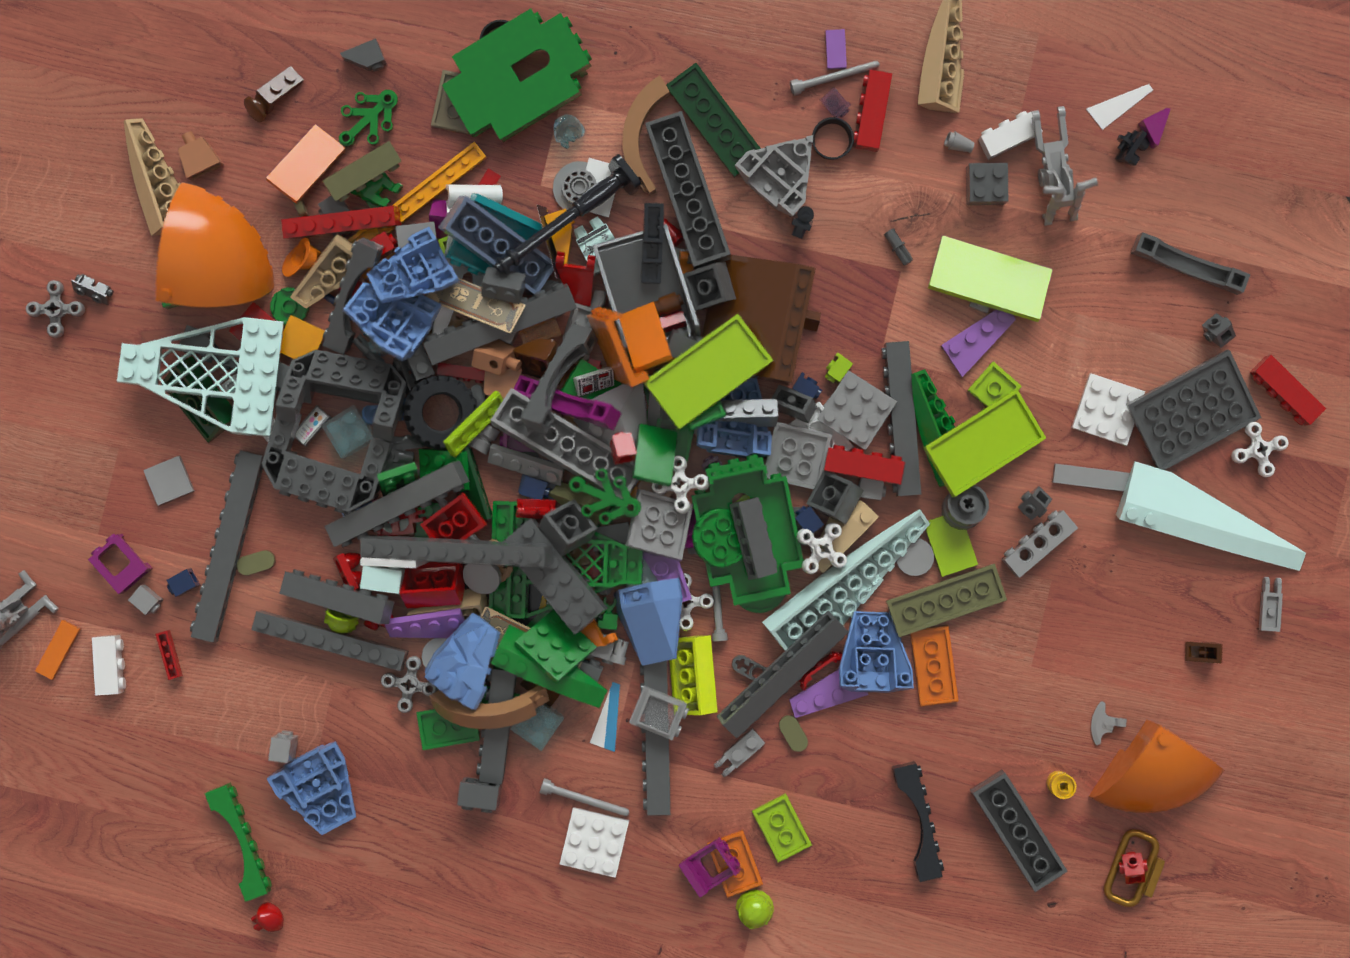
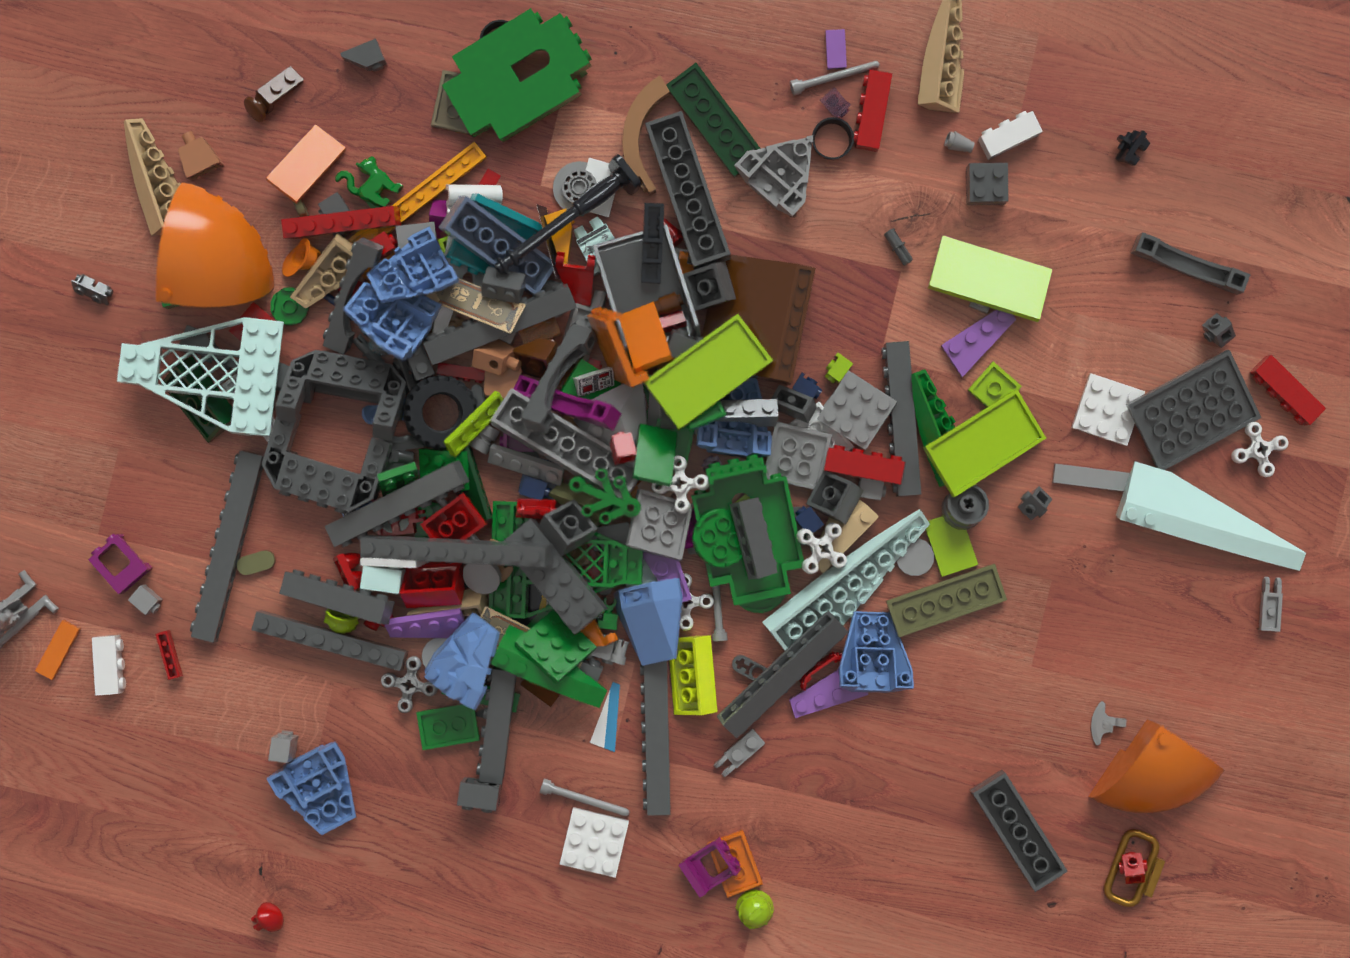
light grey gear [26,280,85,338] -> none
light grey tile [143,456,195,506] -> none
dark blue brick [167,568,200,597] -> none
green arch [205,782,272,902] -> none
light orange tile [281,315,325,359] -> none
slope [295,405,332,447] -> none
clear light blue brick [321,405,373,459] -> none
olive brick [322,141,402,202] -> none
green plant [339,90,398,148] -> none
medium nougat arch [429,685,549,729] -> none
clear light blue brick [510,704,565,751] -> none
clear light blue piece [554,114,585,149] -> none
window [629,685,689,740] -> none
lime tile [752,793,812,863] -> none
olive tile [779,715,808,752] -> none
black hips [792,206,814,239] -> none
reddish brown slope [803,310,821,332] -> none
black arch [892,761,944,882] -> none
orange tile [910,625,959,707] -> none
light grey brick [1002,510,1078,578] -> none
light grey piece [1031,106,1098,226] -> none
yellow wheel [1046,770,1077,799] -> none
white sticker [1087,84,1153,130] -> none
magenta slope [1138,108,1170,149] -> none
reddish brown slope [1185,642,1222,664] -> none

